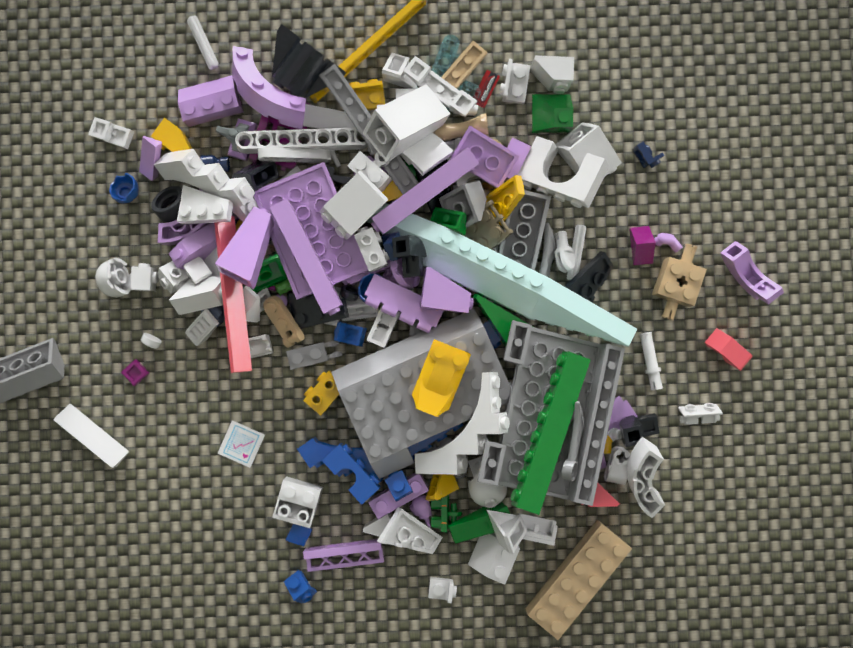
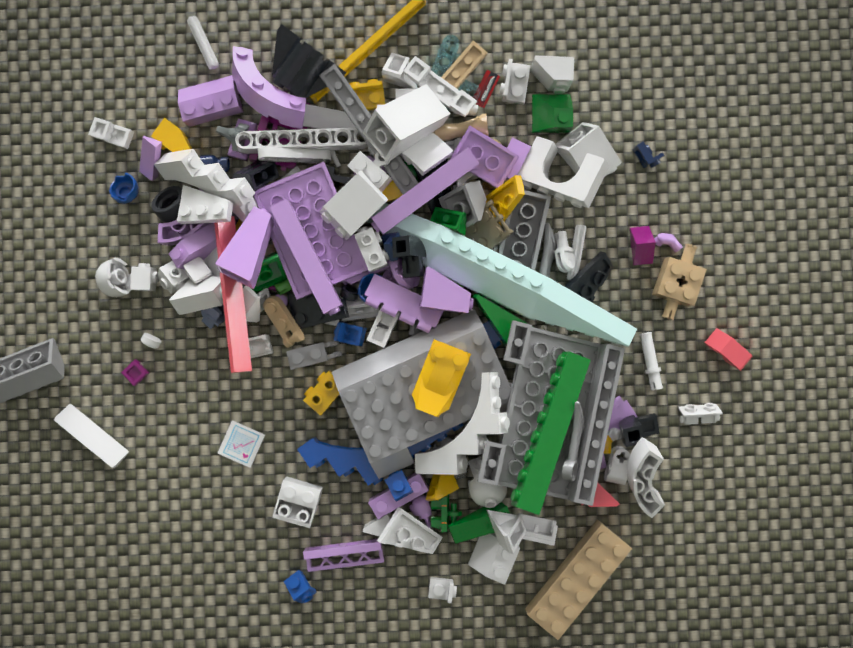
white slope [185,309,219,346] -> none
blue slope [286,524,313,547] -> none
blue arch [322,443,380,505] -> none
lavender arch [721,241,784,305] -> none

